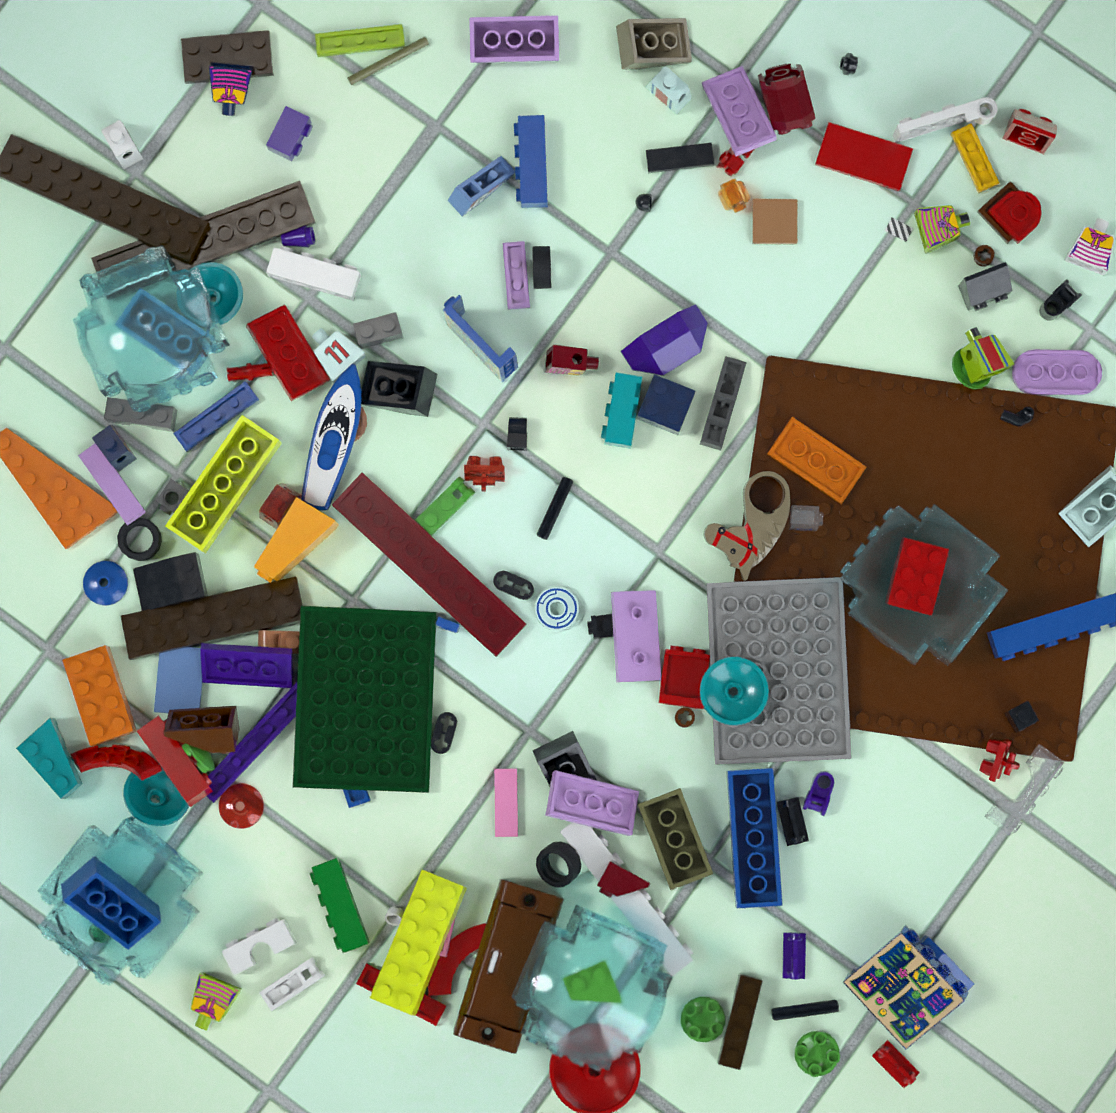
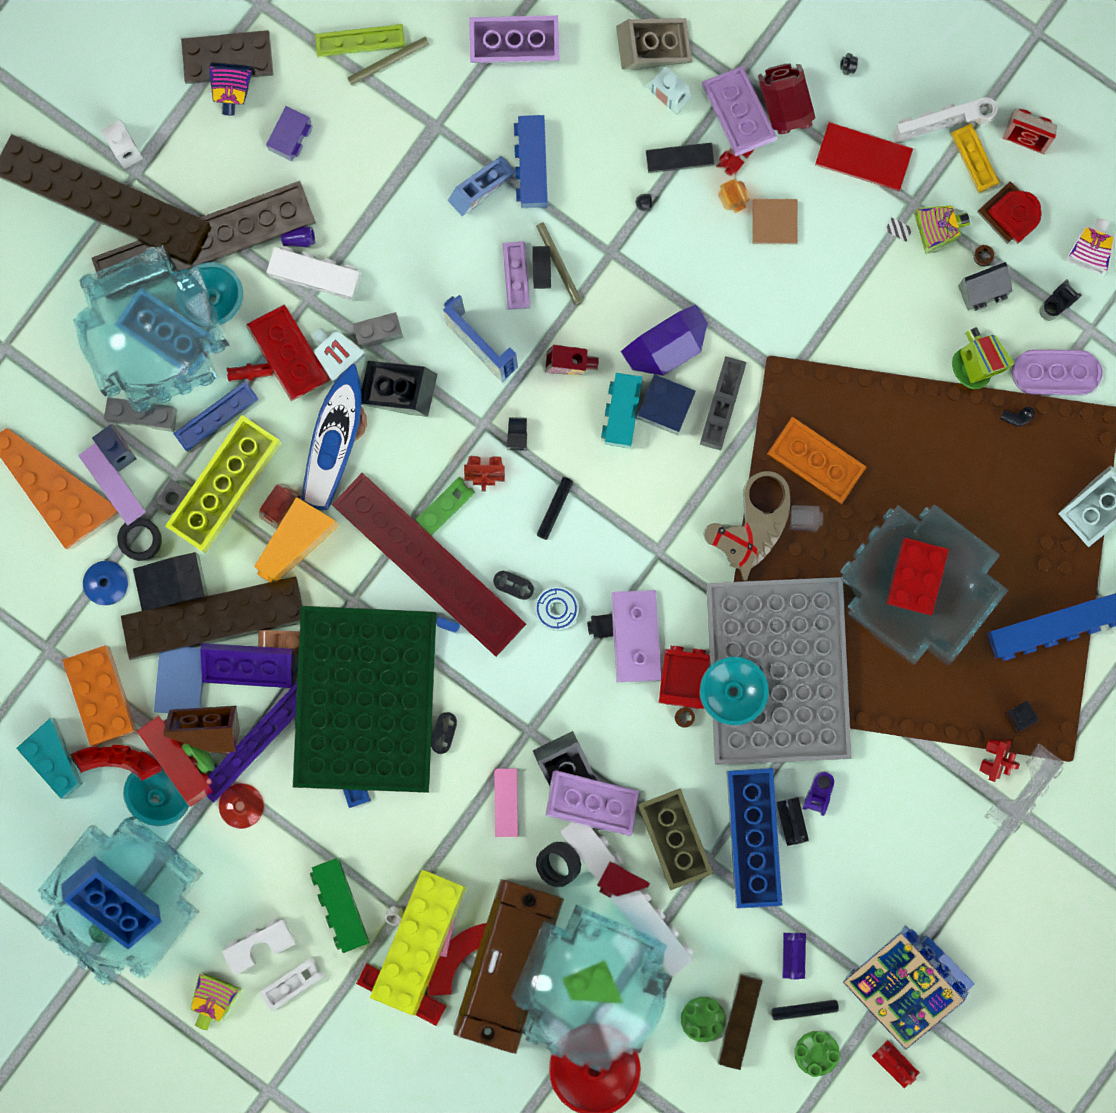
none -> olive bar [536,222,582,305]

